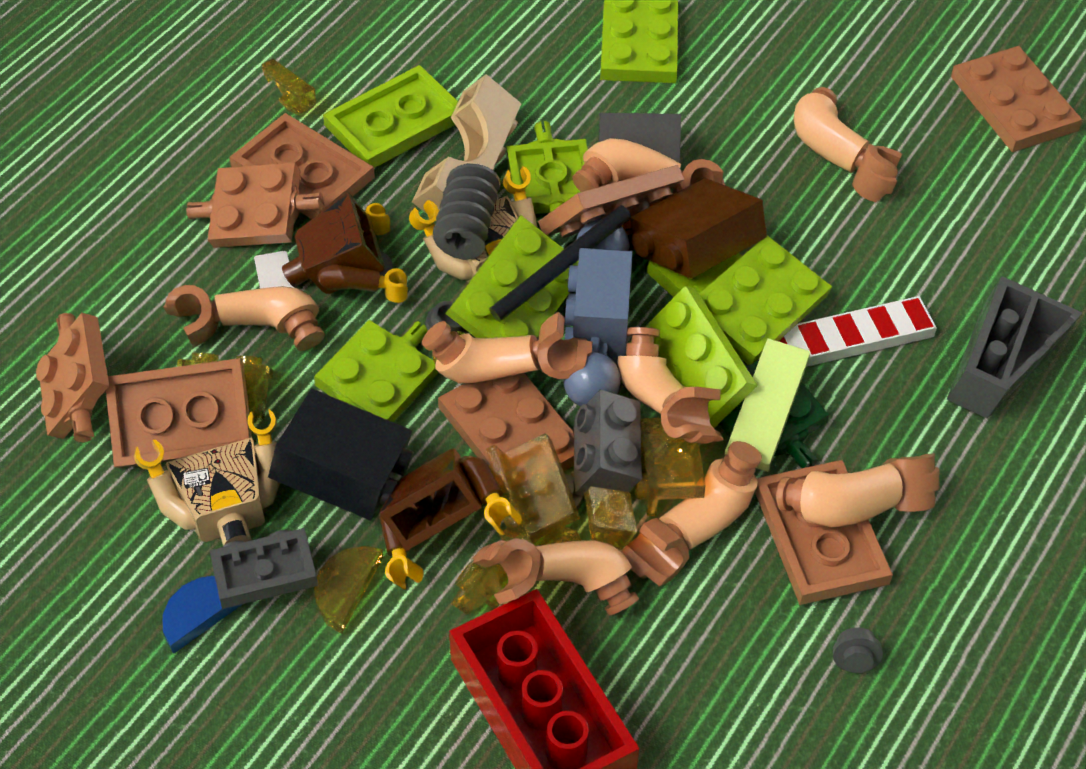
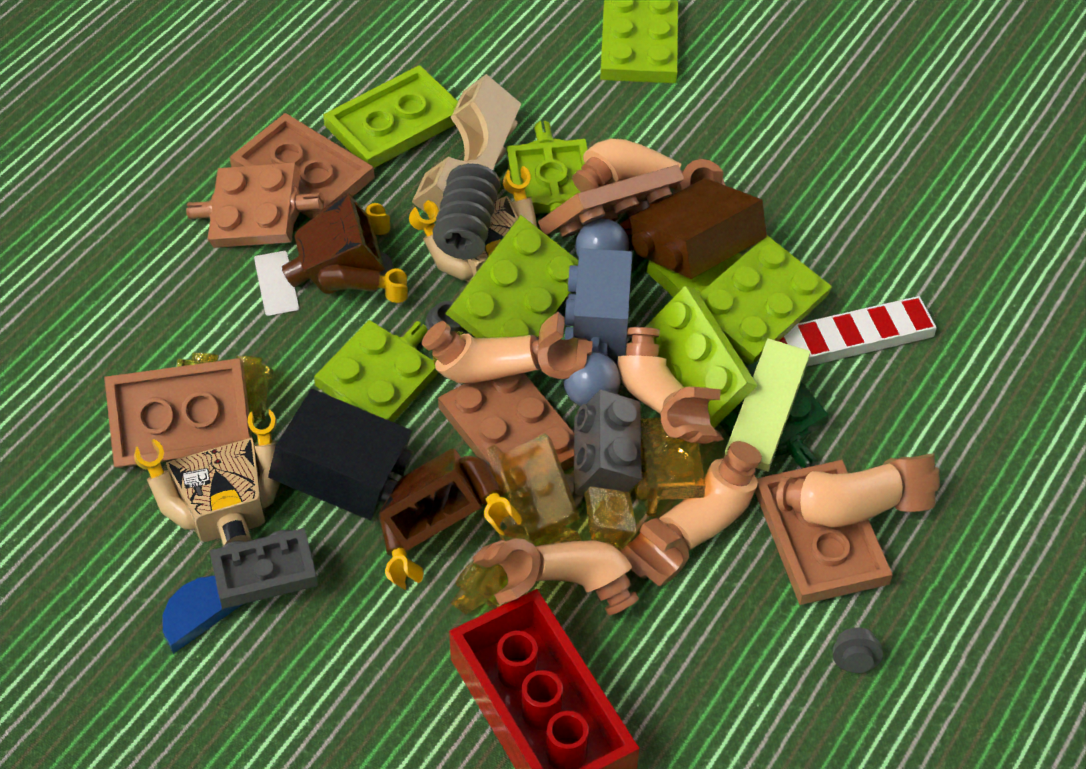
nougat plate [36,313,109,442] -> none
piece [163,285,325,351] -> none
clear yellow tile [261,58,316,115] -> none
clear yellow tile [314,546,384,634] -> none
black bar [489,205,631,322] -> none
dark grey brick [598,113,681,163] -> none
piece [793,87,902,202] -> none
dark grey wedge [946,276,1082,418] -> none
nougat plate [951,46,1082,152] -> none

